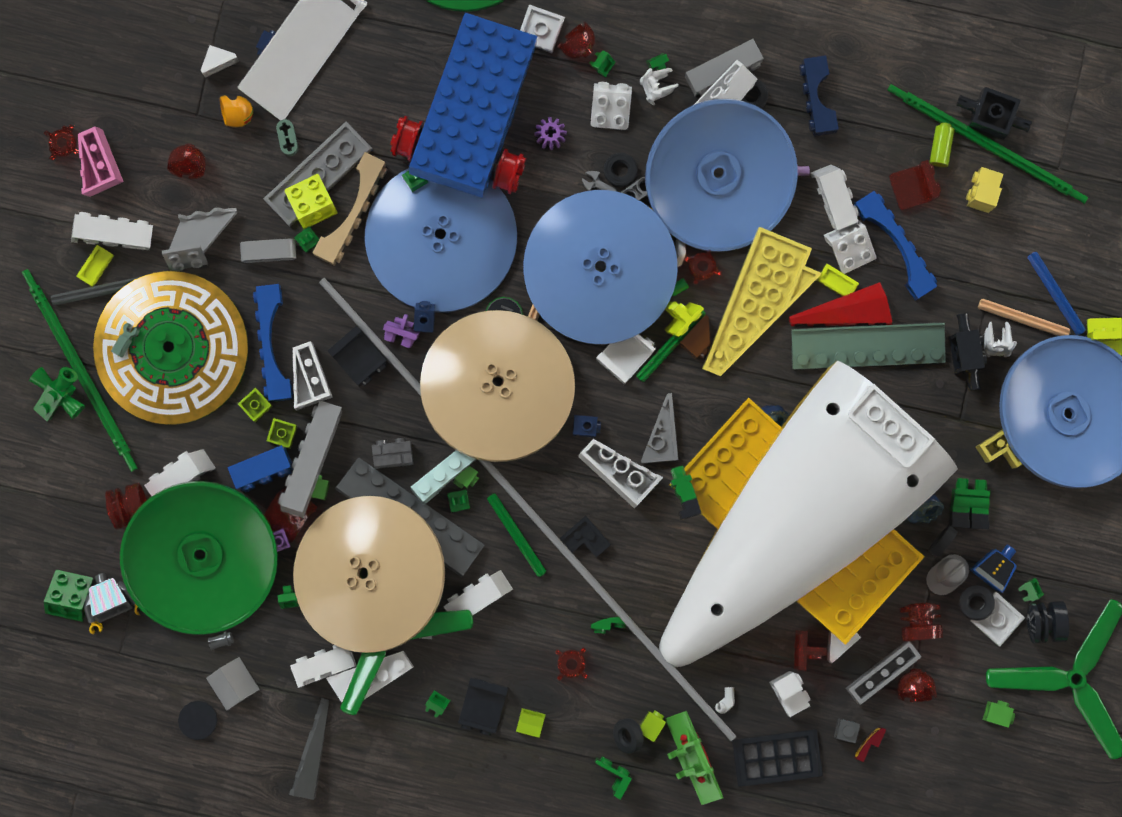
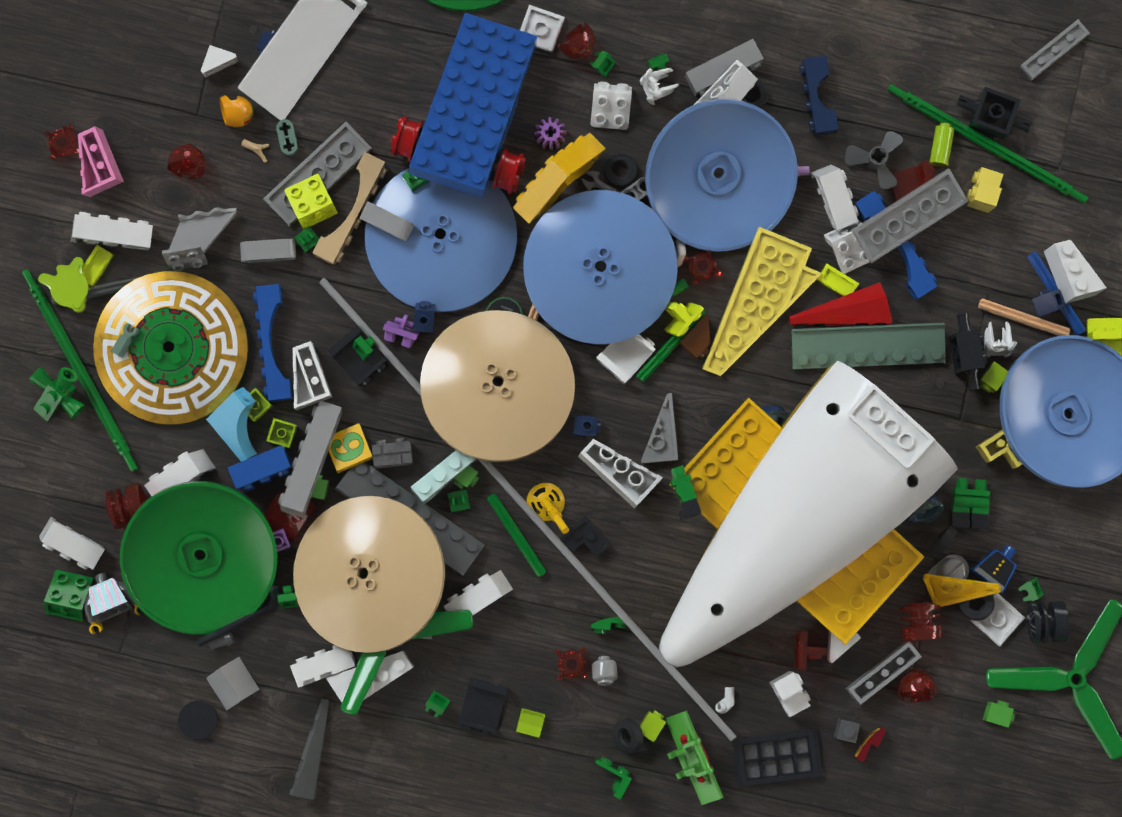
none -> lime tile [38,257,90,313]
none -> white wedge [39,517,105,570]
none -> black piece [196,585,280,647]
none -> medium azure arch [206,387,257,462]
none -> tan bar [241,139,269,163]
none -> tile [329,423,373,473]
none -> green tile [351,336,376,361]
none -> light grey beam [359,201,415,241]
none -> yellow piece [513,133,606,224]
none -> yellow dish [527,483,569,534]
none -> light grey head [592,656,618,686]
none -> dark grey piece [845,131,903,190]
none -> light grey tile [851,169,968,263]
none -> yellow wing [923,574,1001,608]
none -> lime brick [979,361,1008,393]
none -> light grey tile [1019,19,1090,81]
none -> dark blue brick [1032,289,1067,317]
none -> white wedge [1044,240,1107,303]

